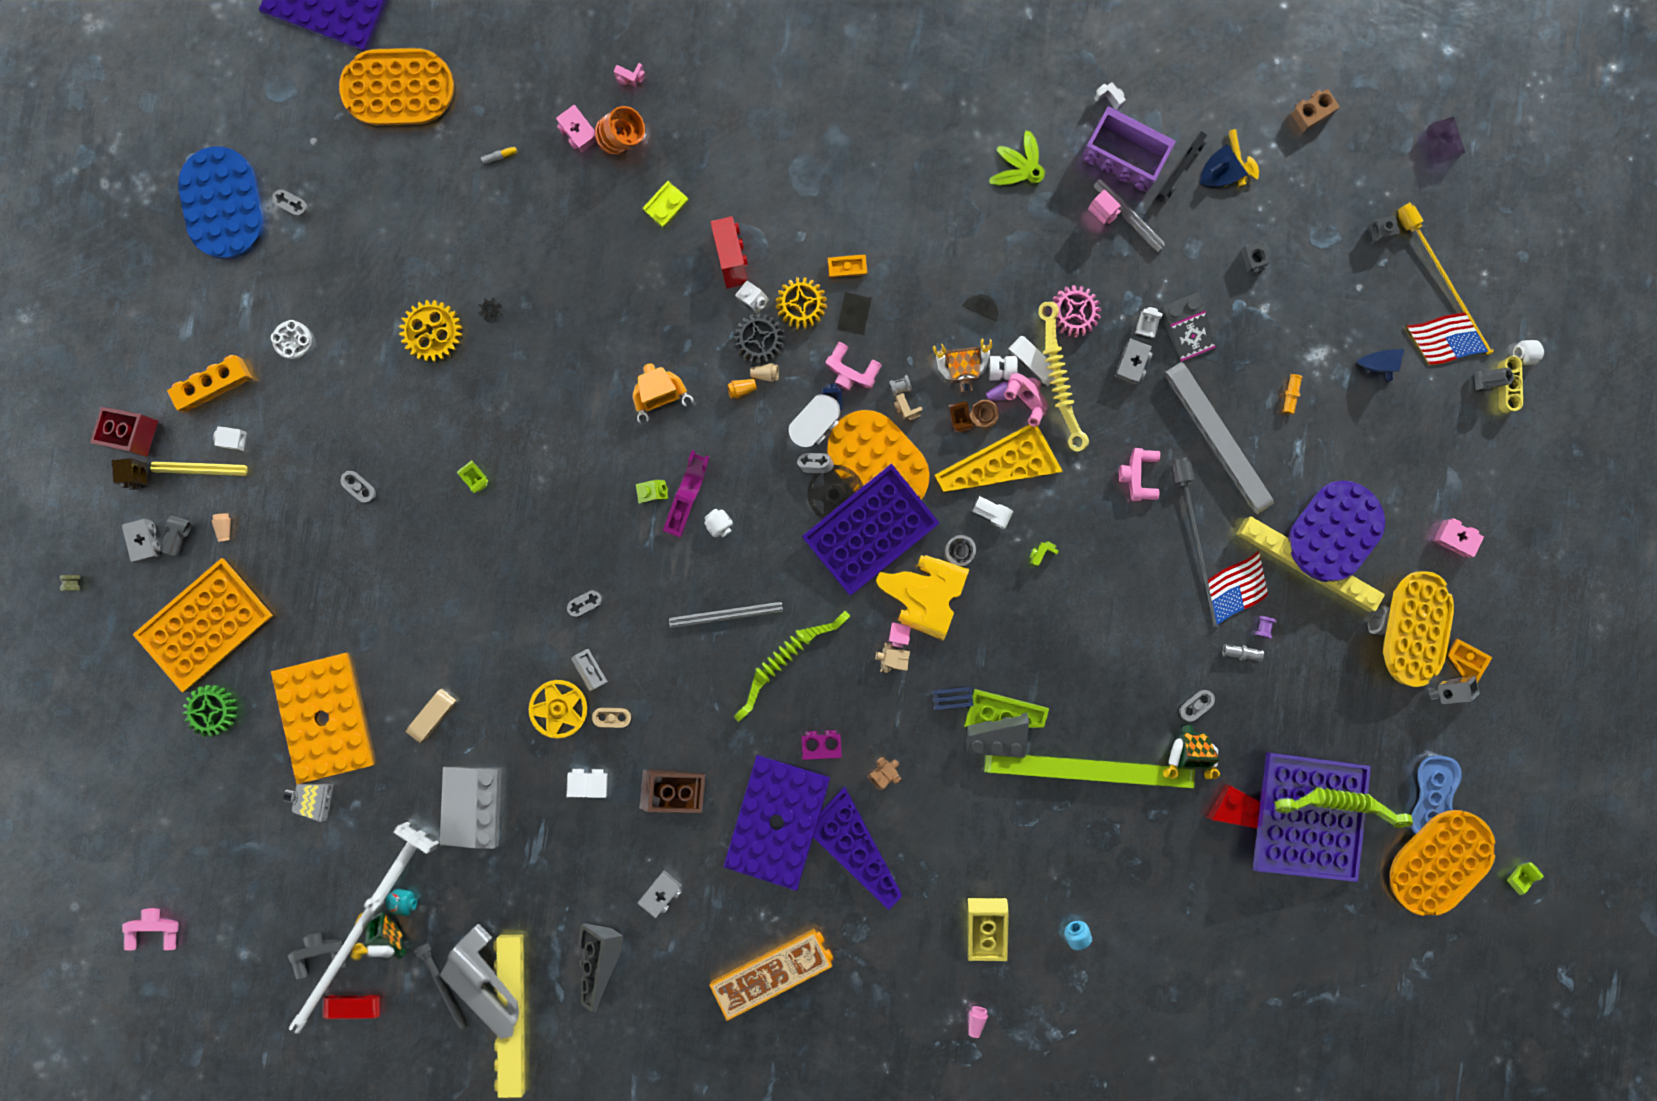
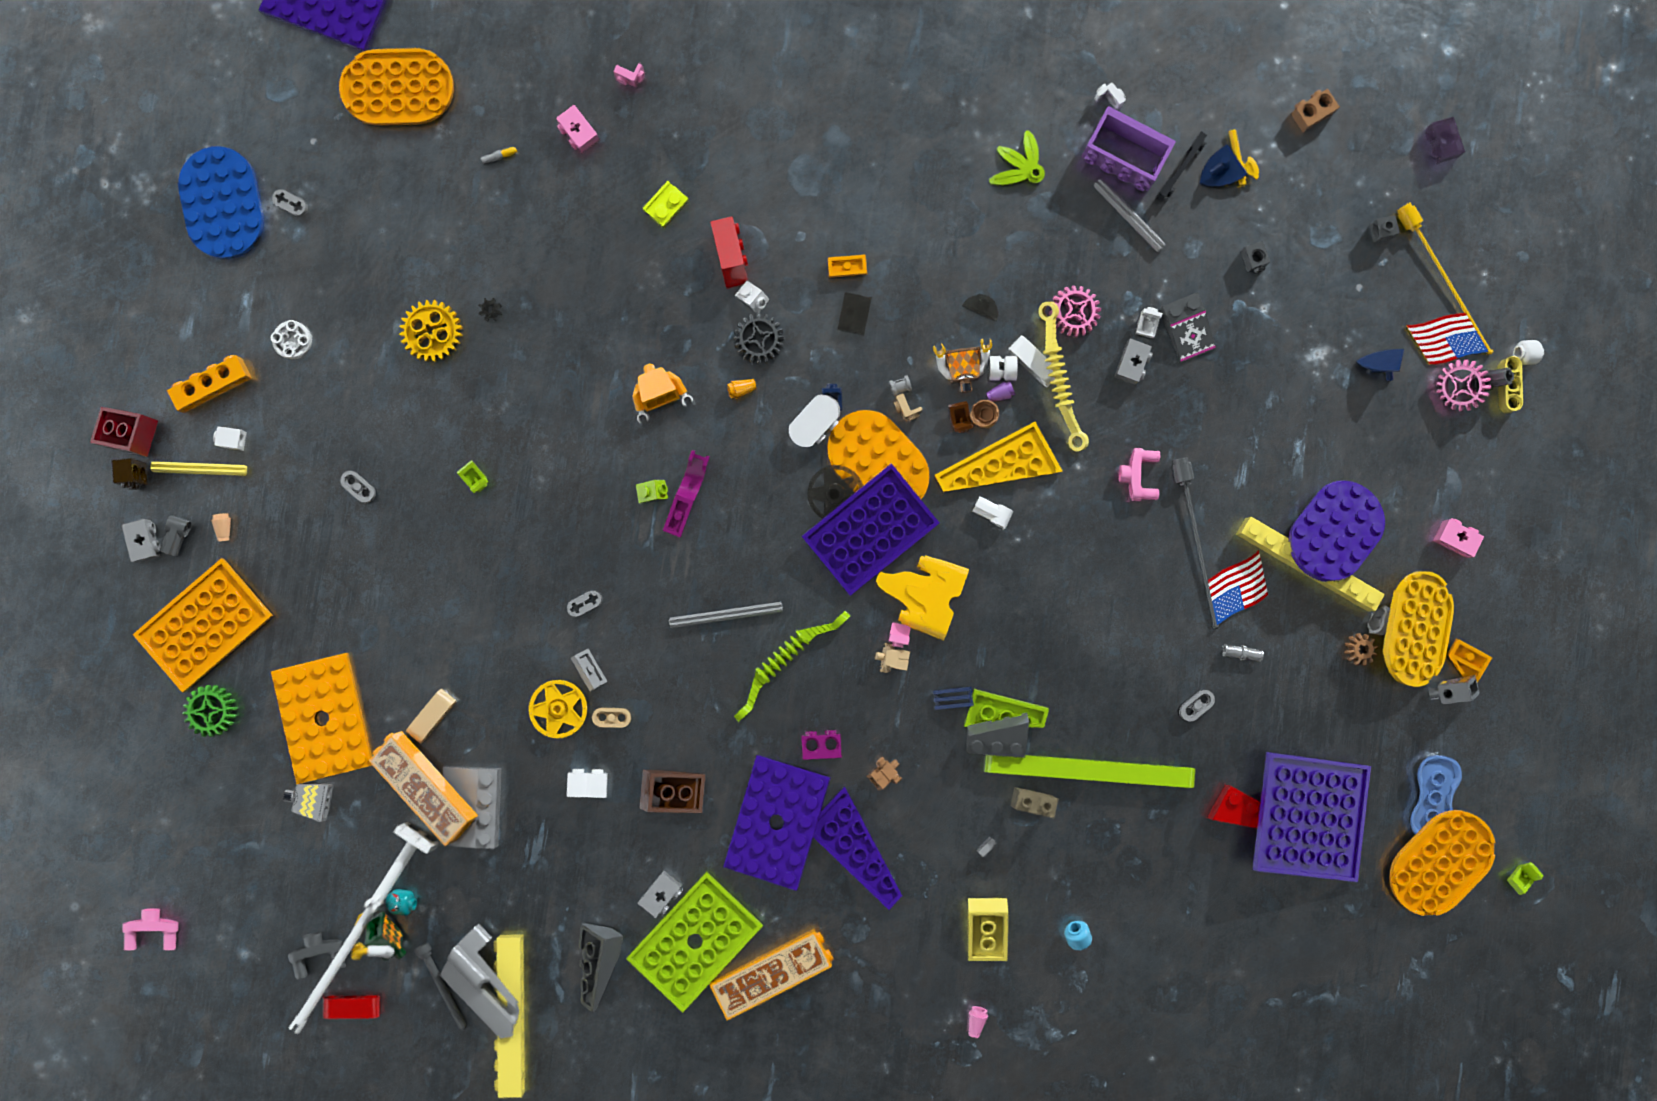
olive wheel [60,575,81,591] -> none
orange wheel [595,106,645,155] -> none
white head [704,509,733,538] -> none
tan cone [750,363,779,382] -> none
yellow gear [776,277,827,329] -> none
light grey beam [797,453,834,473] -> none
bright pink connector [825,342,882,391] -> none
light grey helmet [945,535,976,566] -> none
bright pink connector [1004,373,1049,427] -> none
lime bracket [1029,541,1059,567] -> none
bright pink brick [1088,189,1121,225] -> none
torso [1163,725,1220,780] -> none
light grey beam [1164,362,1274,514] -> none
medium lavender bush [1255,616,1277,639] -> none
lime piece [1275,788,1413,828] -> none
light orange pin [1282,374,1303,414] -> none
none -> brick [369,731,478,846]
none -> lime plate [626,872,763,1013]
none -> light grey tile [977,837,996,857]
none -> dark tan window [1010,787,1058,818]
none -> medium nougat gear [1344,633,1378,666]
none -> bright pink gear [1436,359,1491,411]

